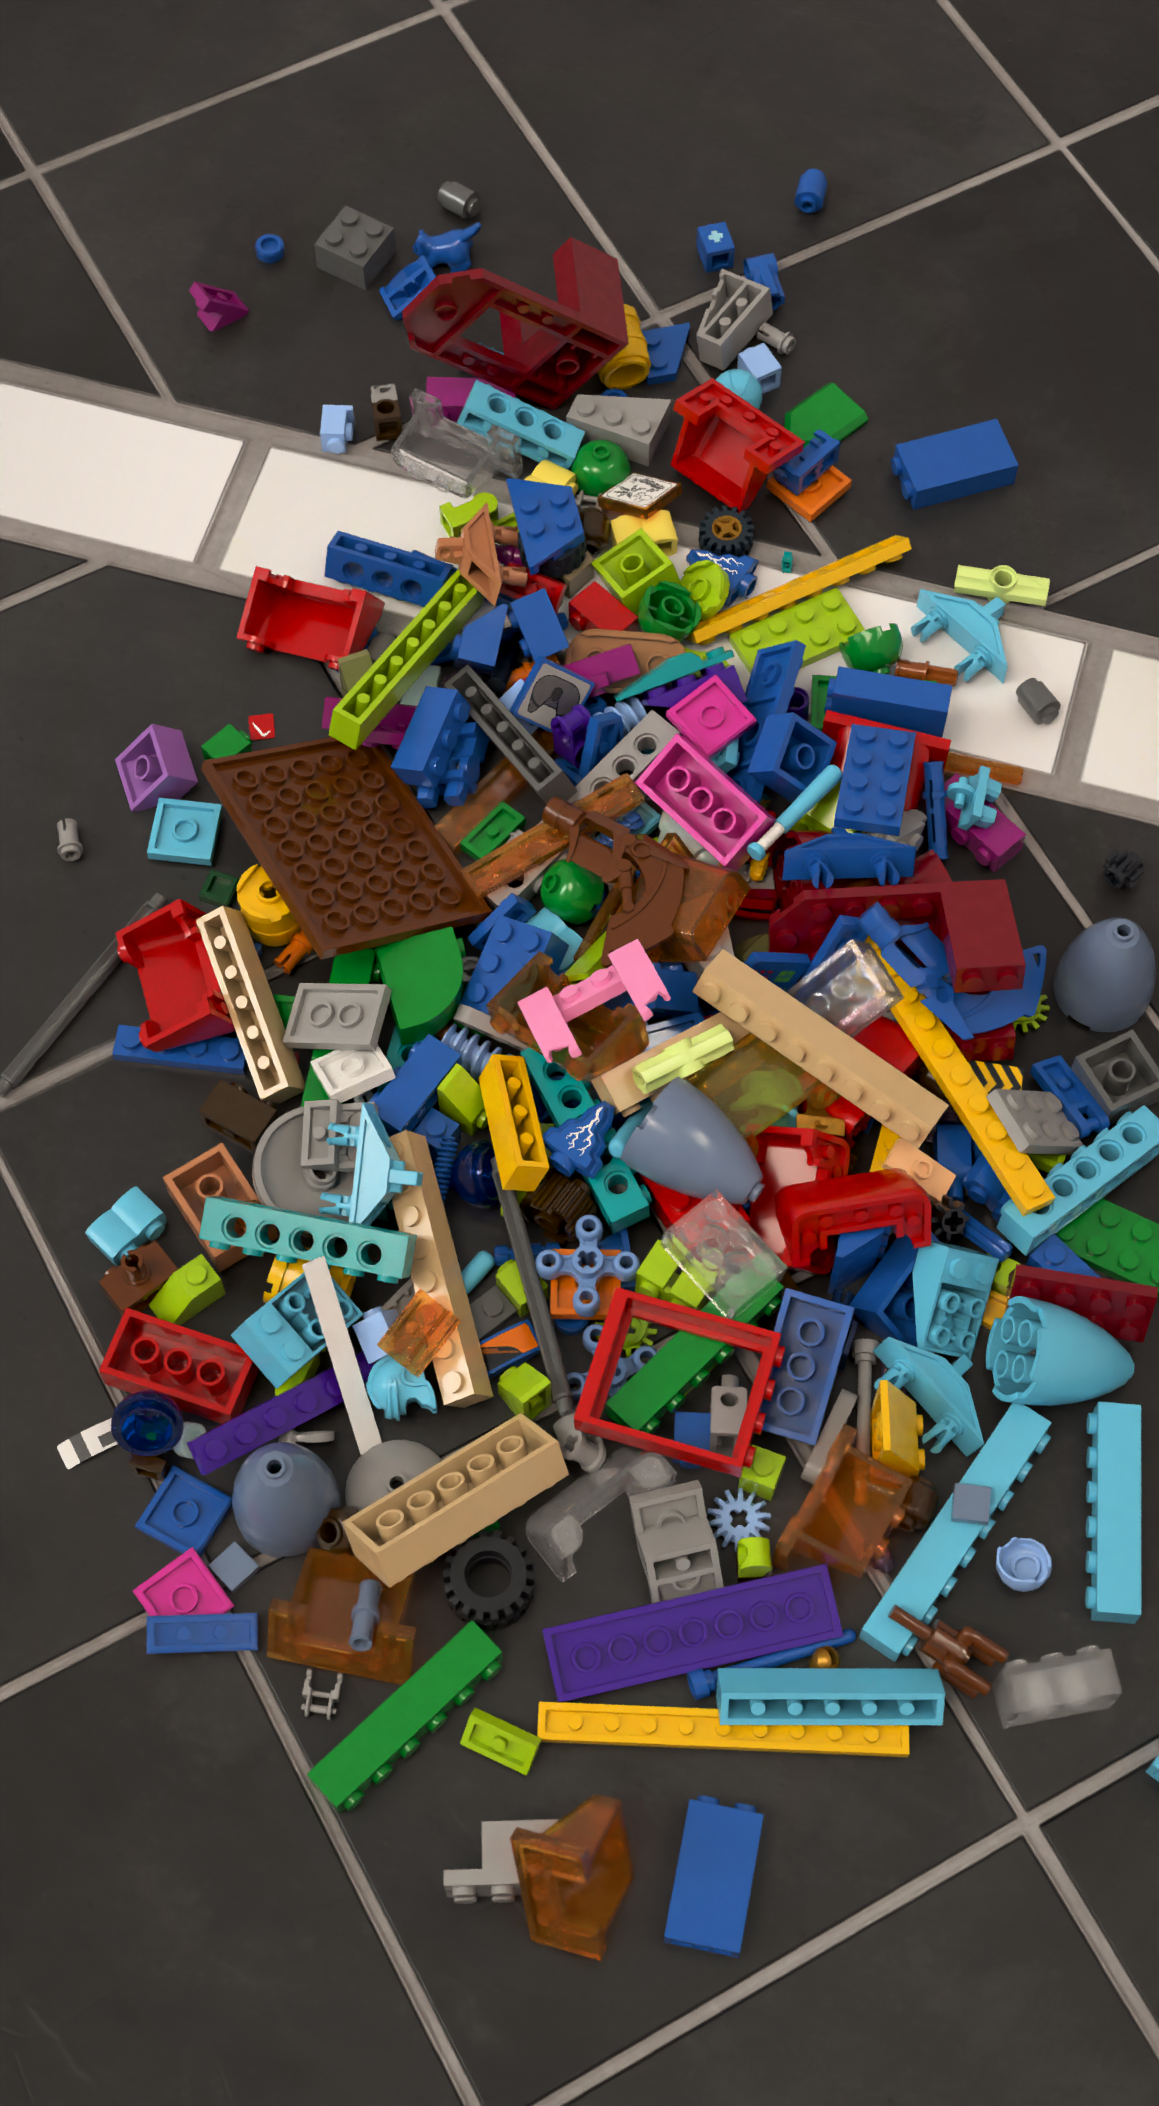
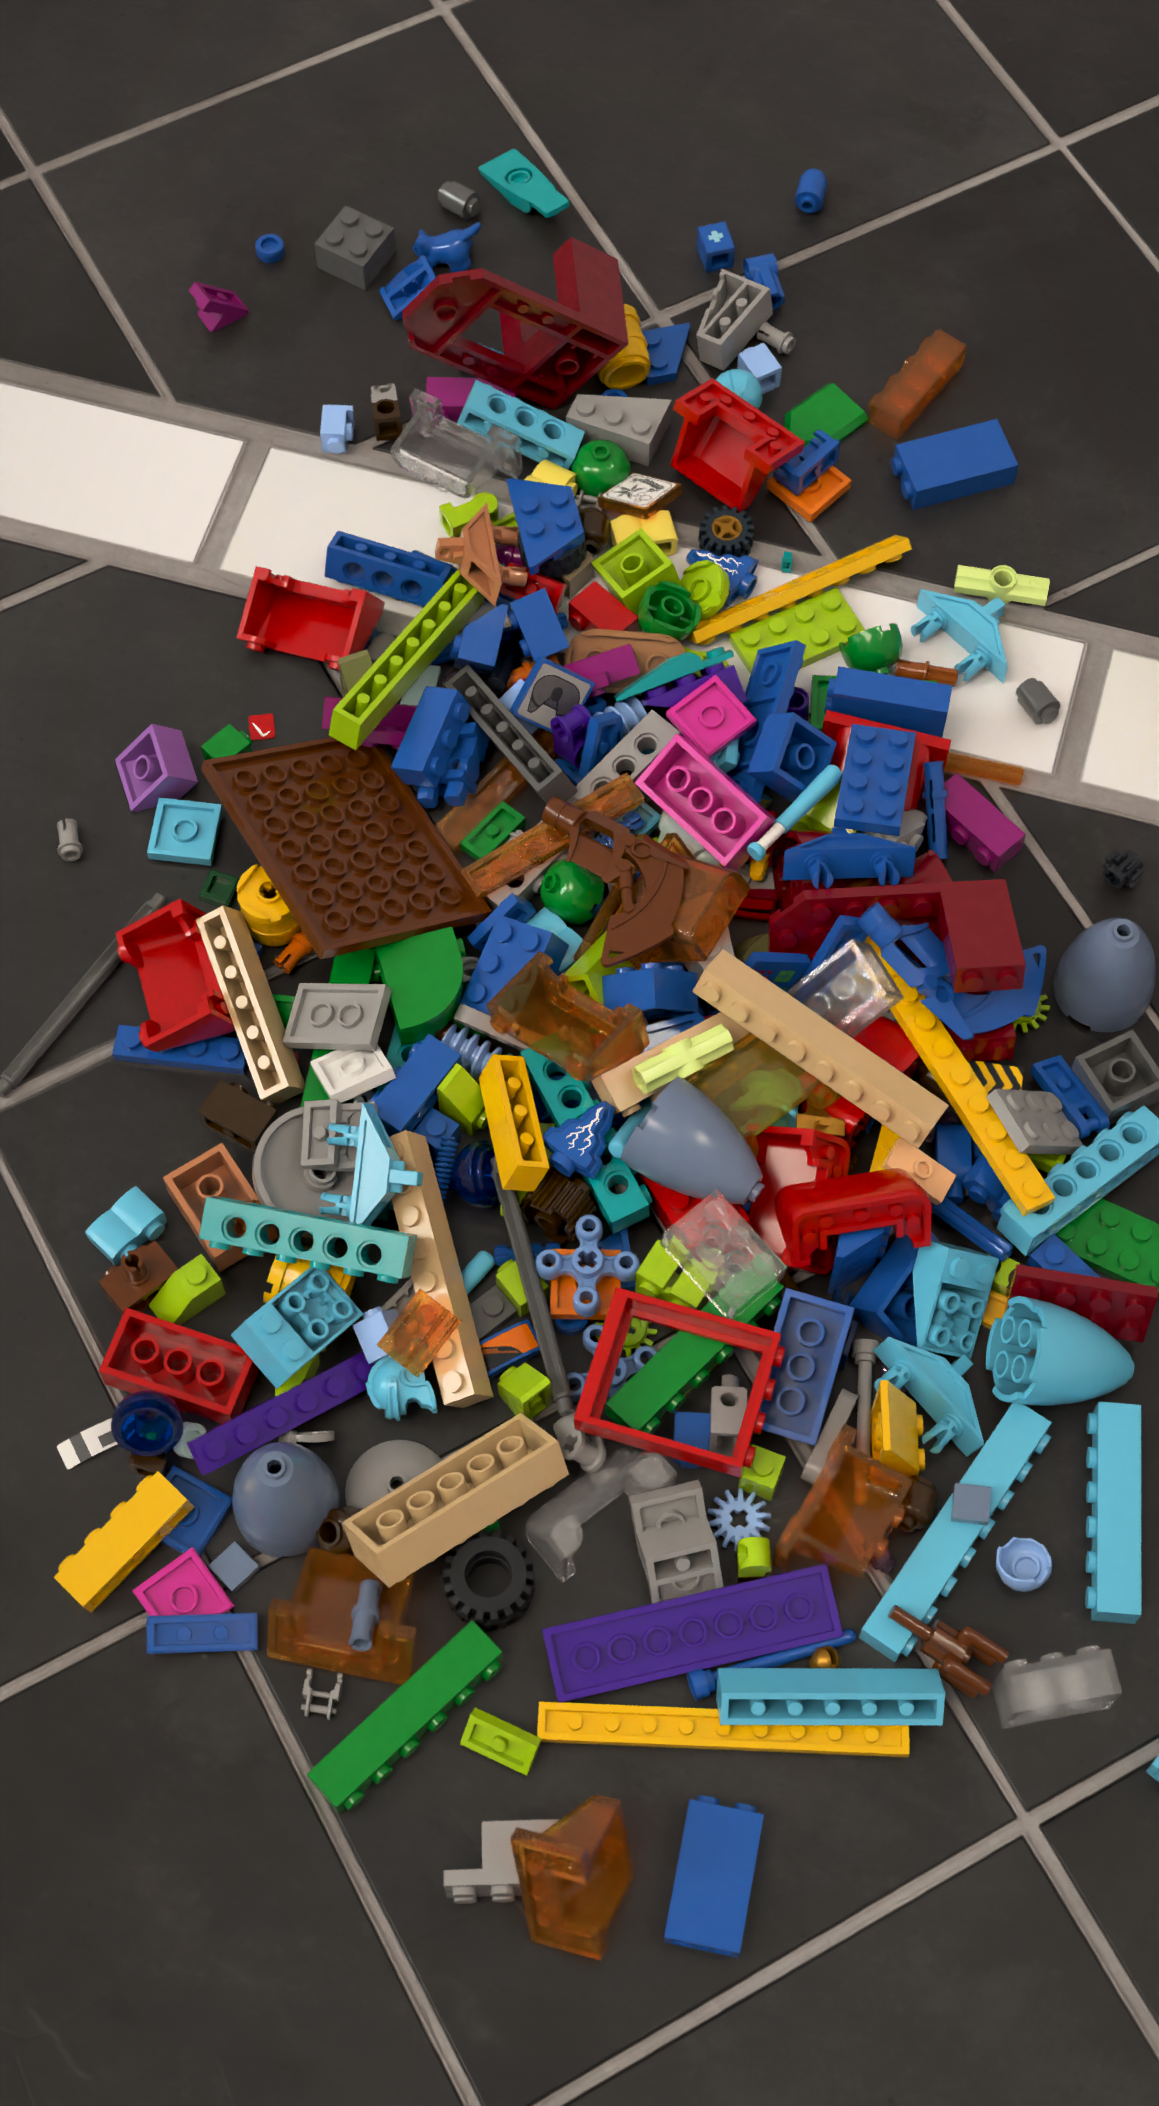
white sticker [302,1256,382,1455] -> none
bright pink wedge [517,939,671,1063] -> none
black gear [930,1195,970,1241] -> none
medium azure hips [947,765,1002,831] -> none
none -> yellow brick [54,1471,194,1613]
none -> teal piece [478,149,569,218]
none -> clear orange brick [868,329,967,440]

